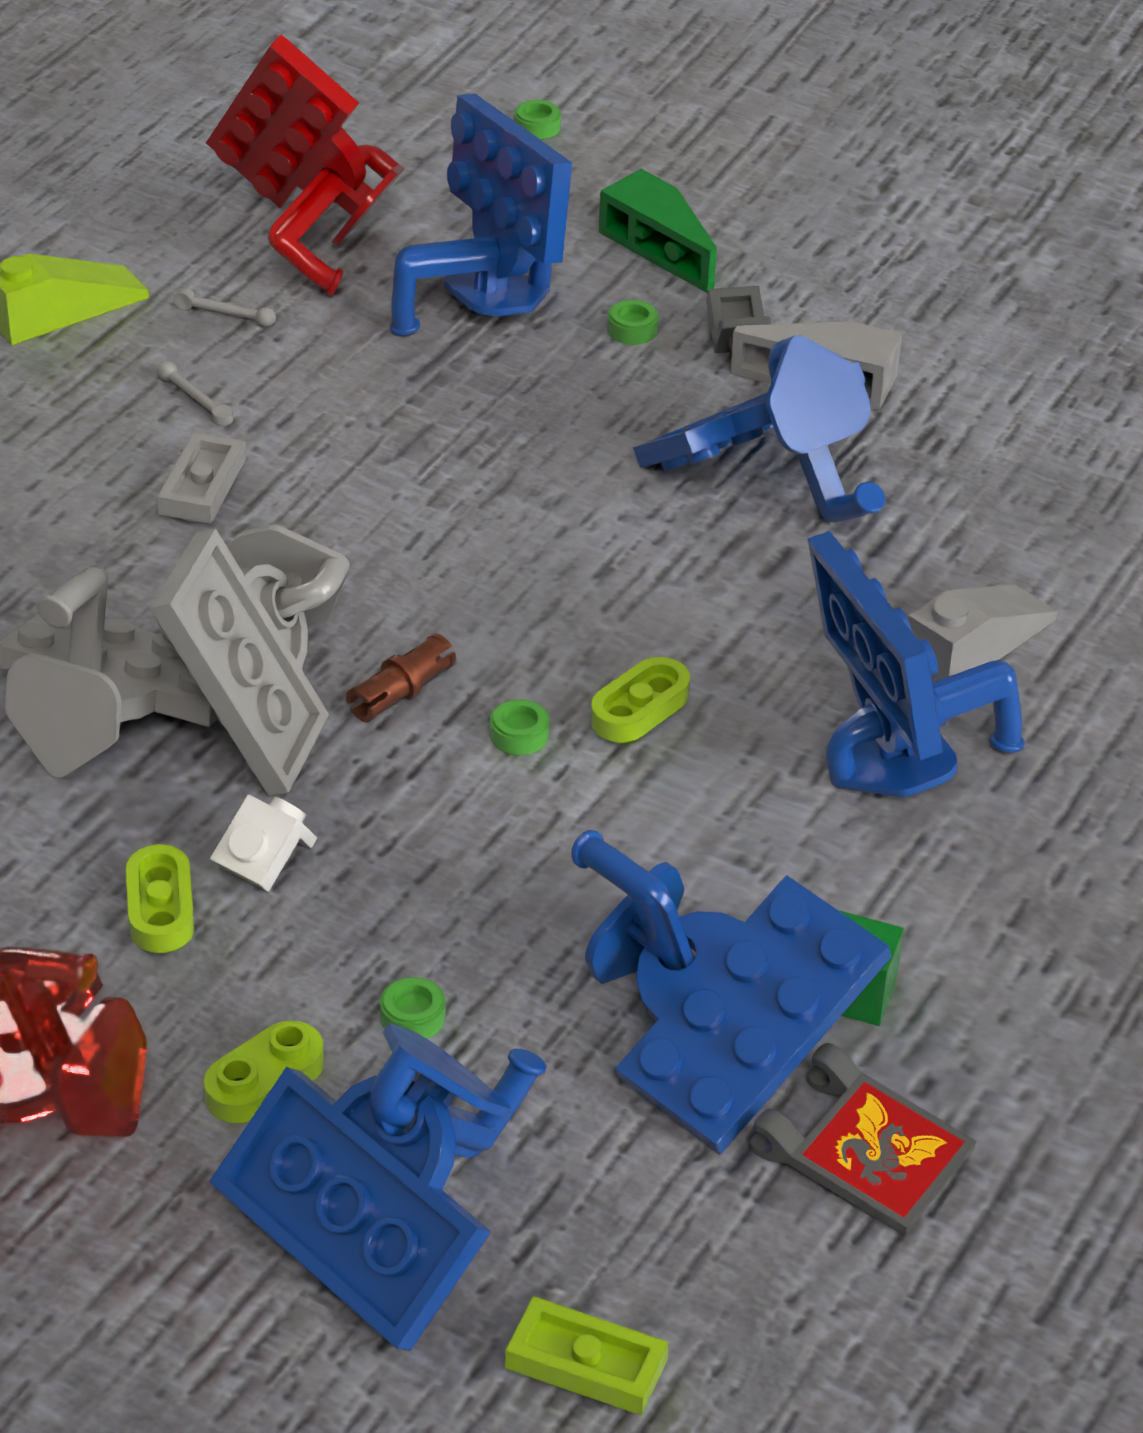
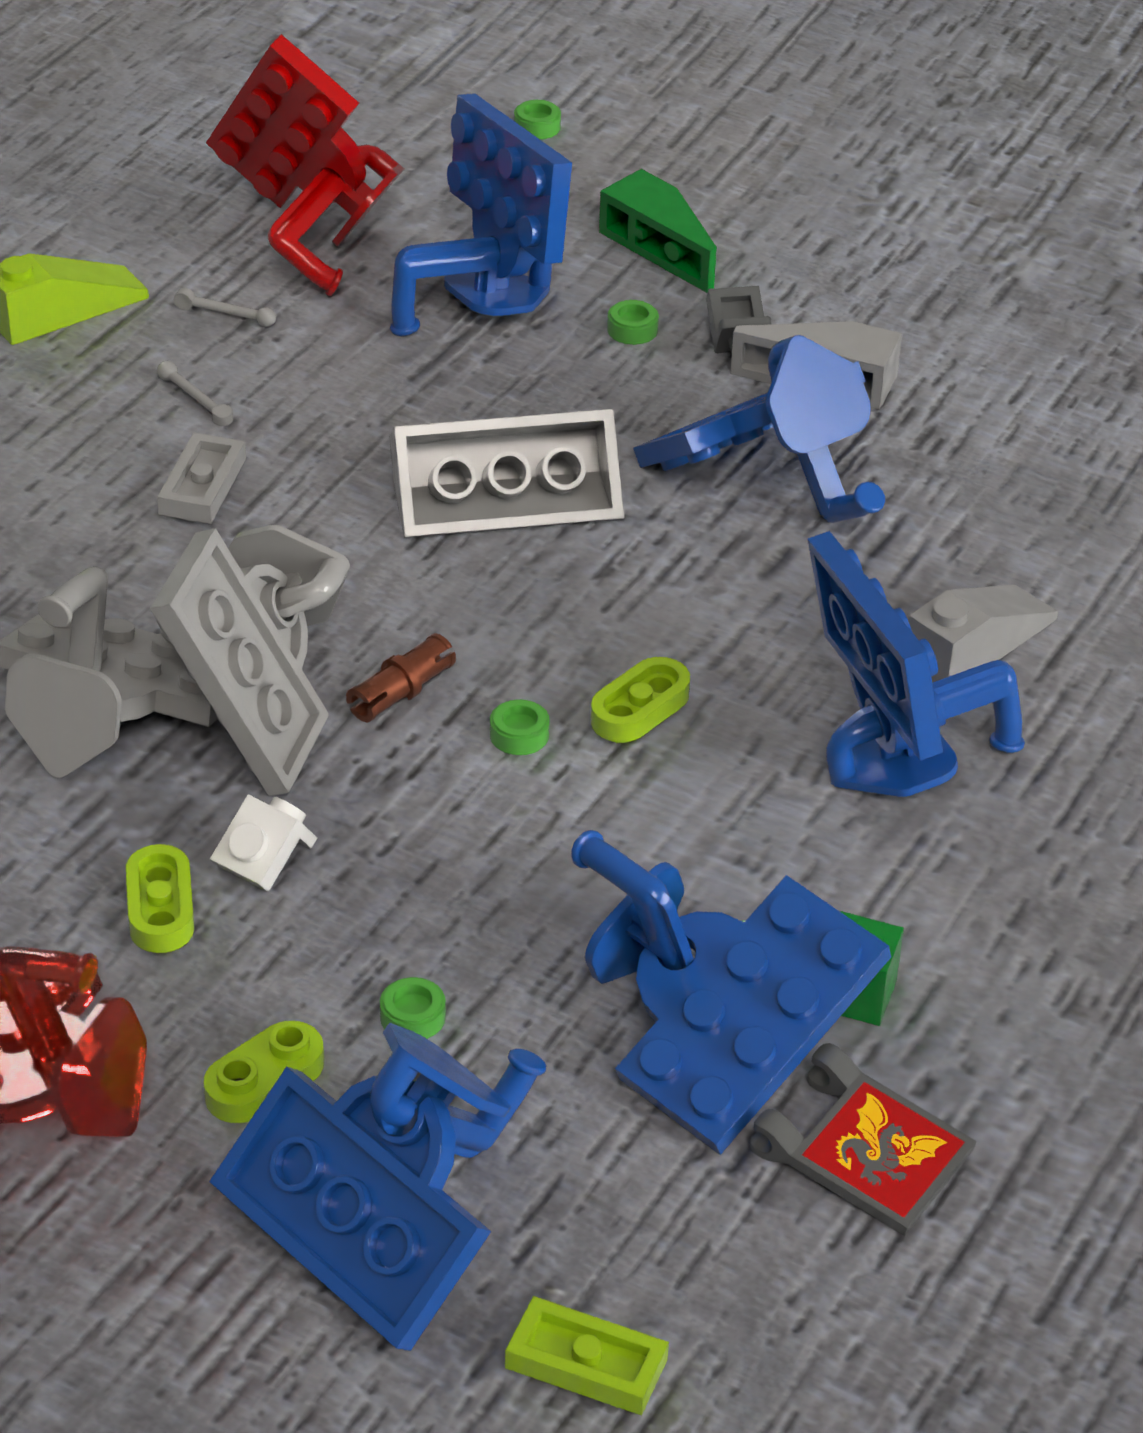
none -> light grey slope [389,409,624,538]

